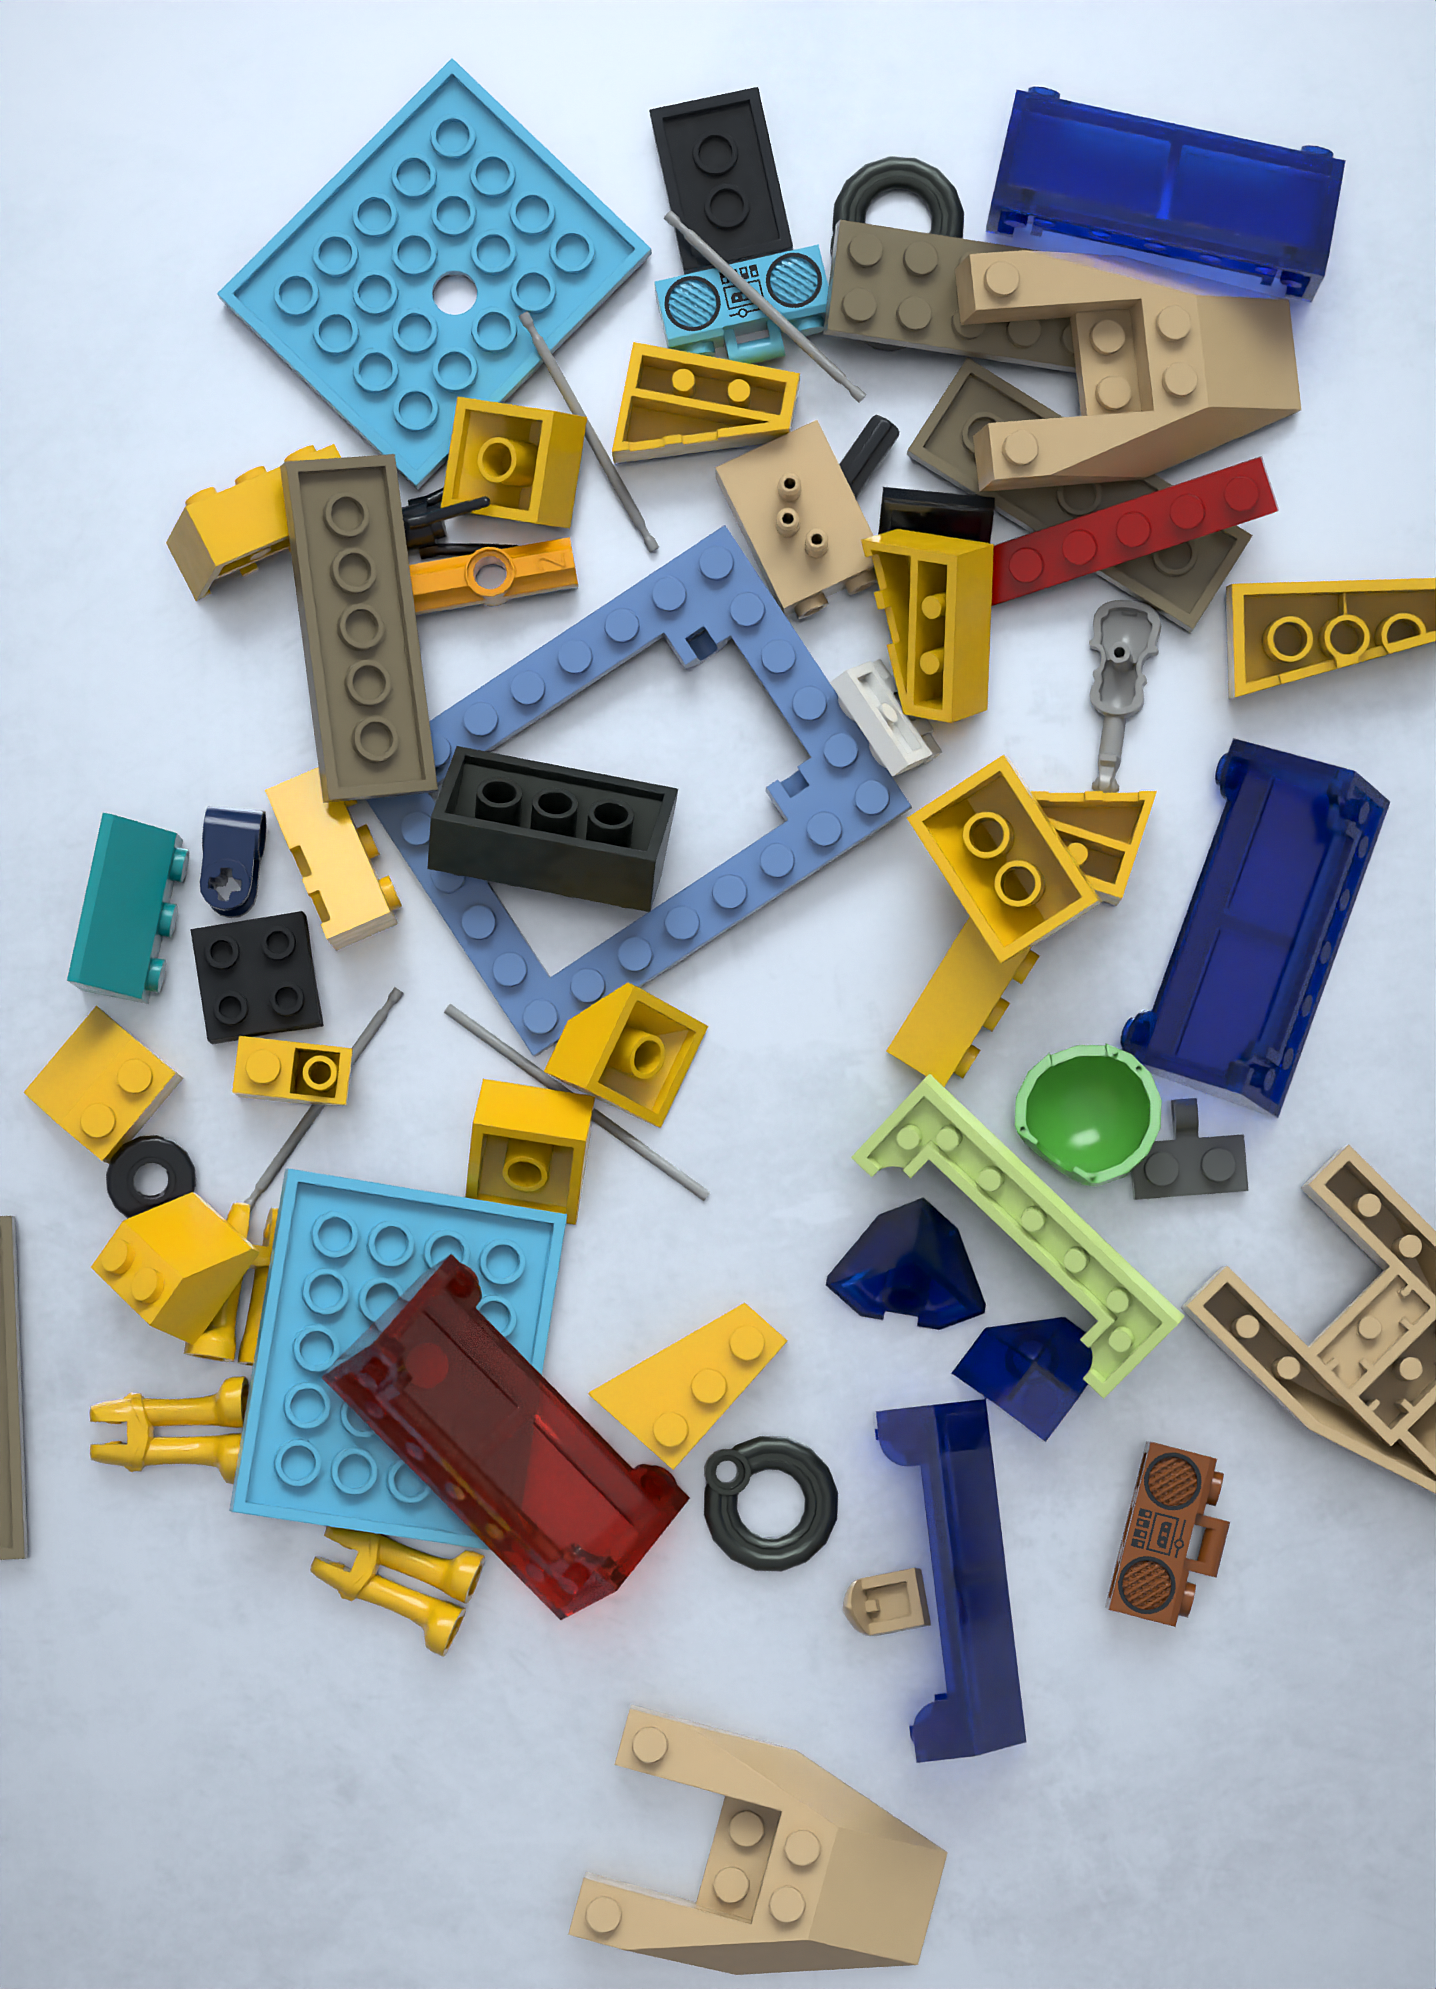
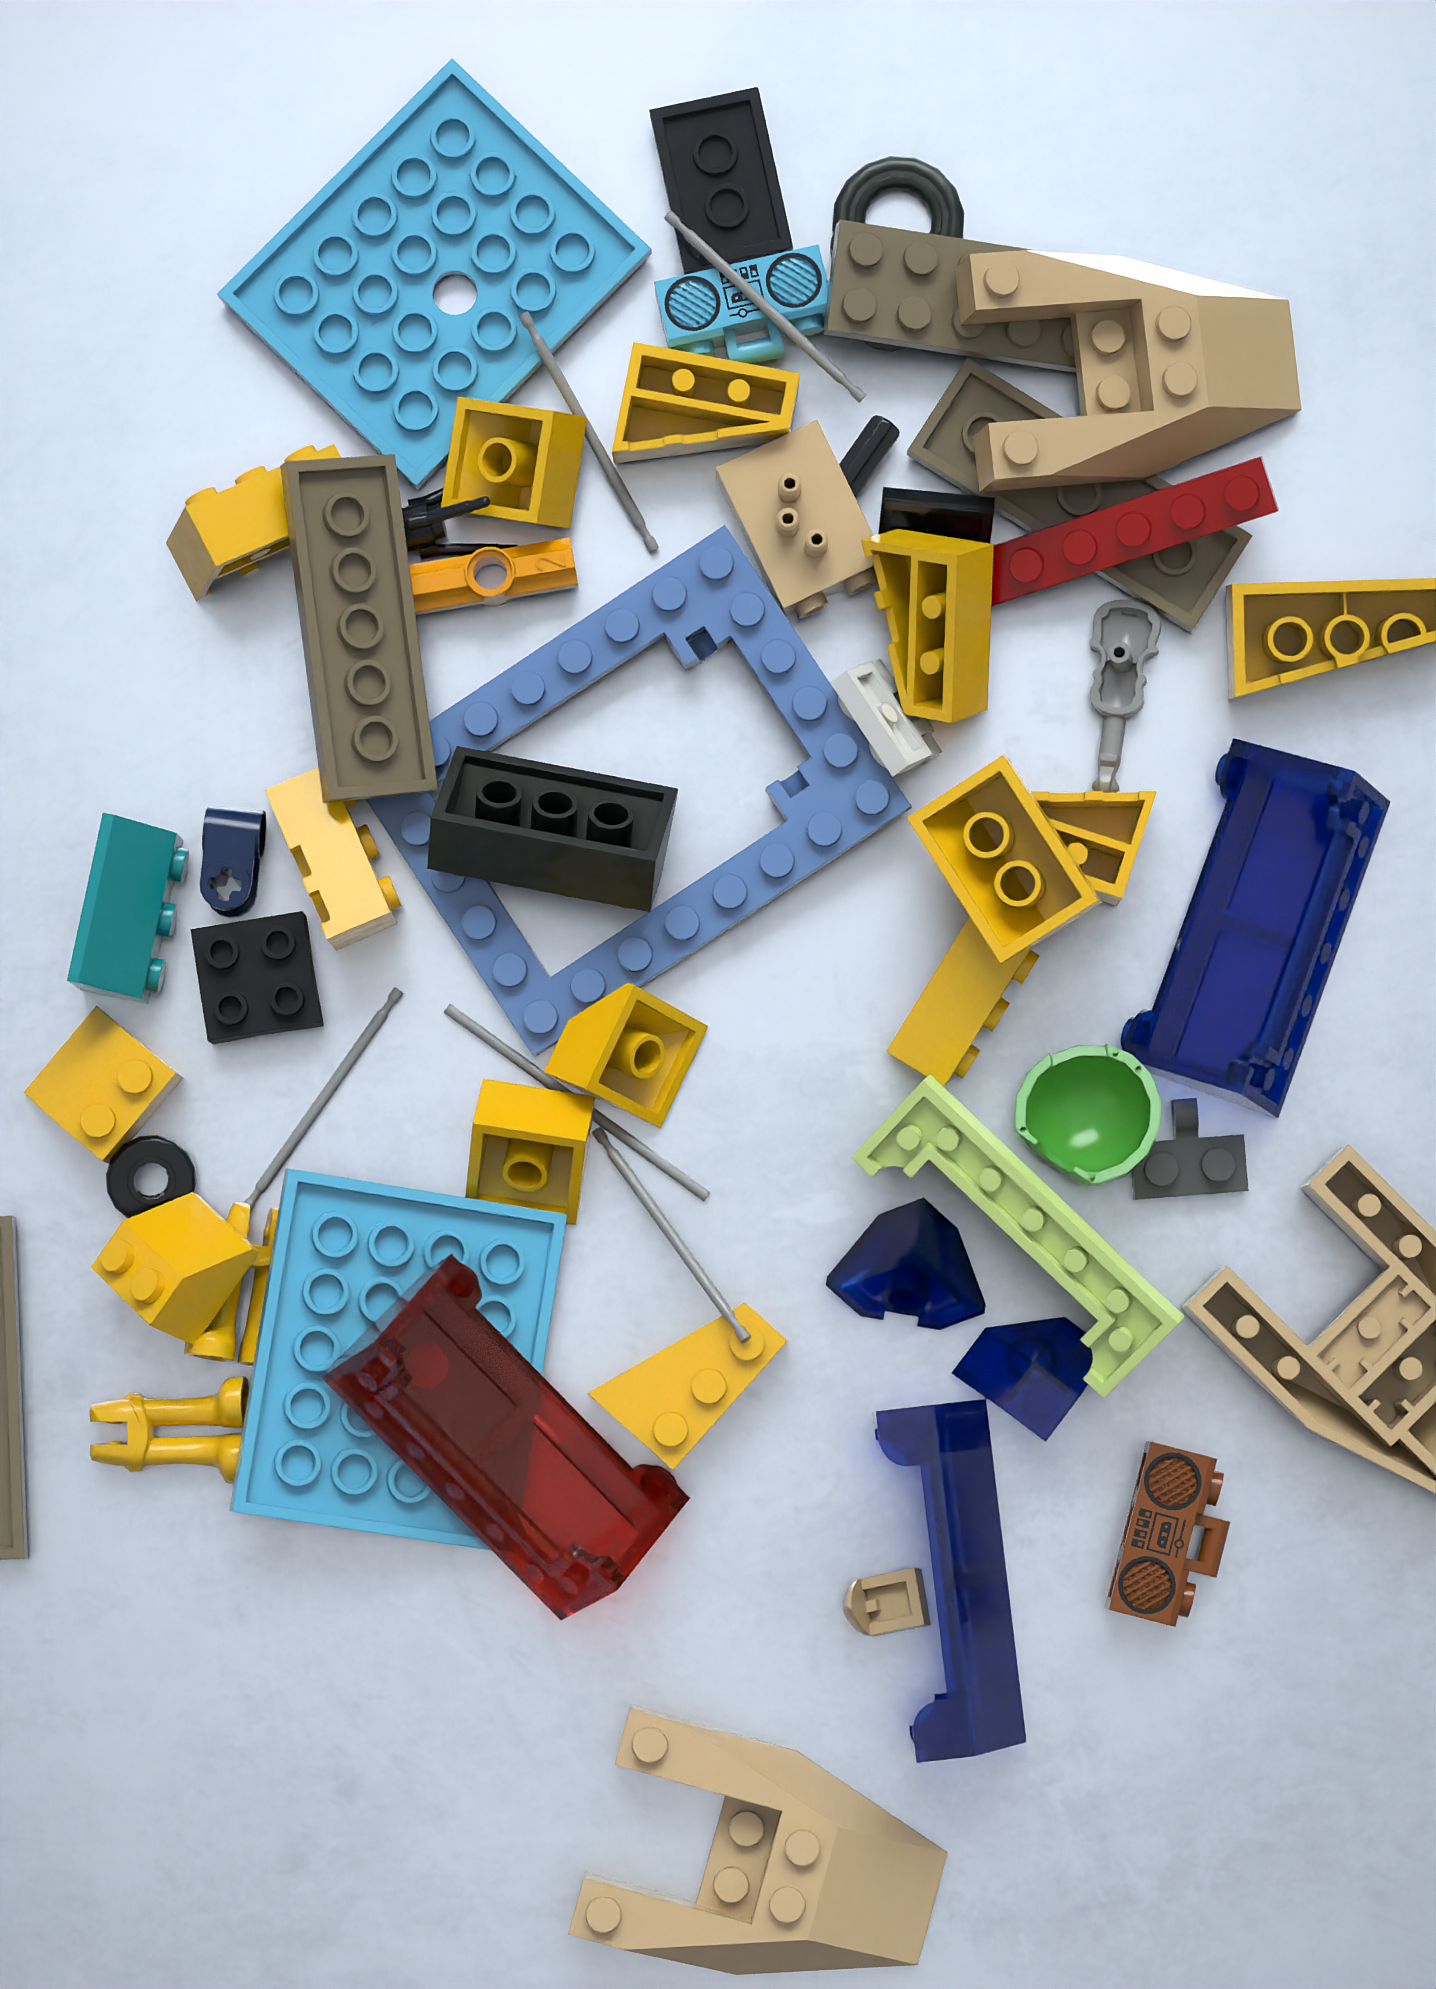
yellow slope [232,1036,353,1106] -> none
yellow piece [310,1526,485,1657] -> none
pearl dark grey piece [704,1436,838,1572] -> none
clear blue windscreen [985,86,1346,303] -> none
none -> light grey piece [592,1127,751,1343]

